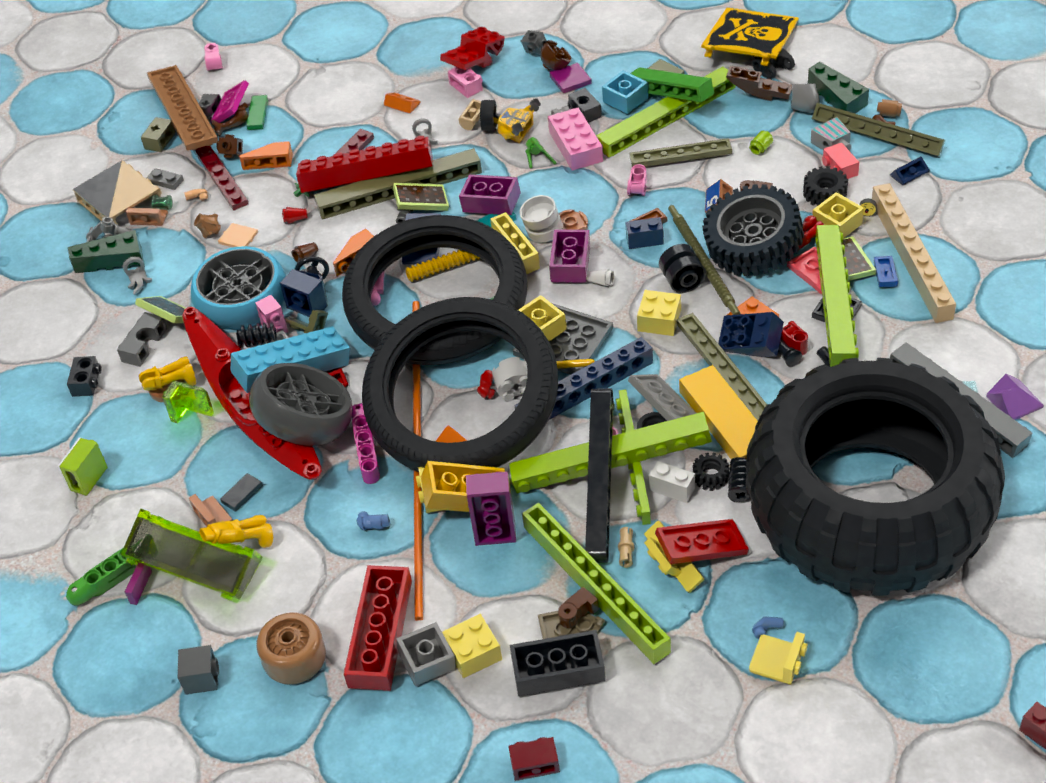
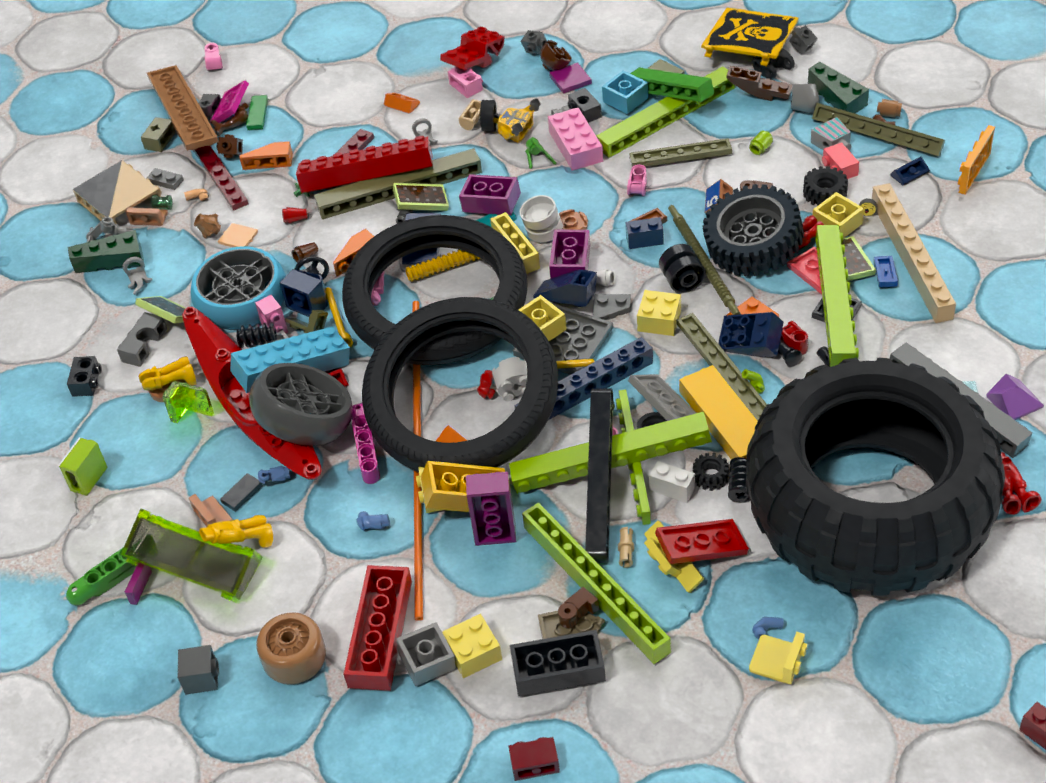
none -> medium blue arm [258,466,291,484]
none -> yellow piece [325,287,353,347]
none -> dark blue slope [533,269,597,307]
none -> wing [593,294,631,320]
none -> lime arm [741,369,765,394]
none -> dark grey brick [789,25,818,55]
none -> light orange plate [957,125,995,195]
none -> red piece [1001,452,1042,515]

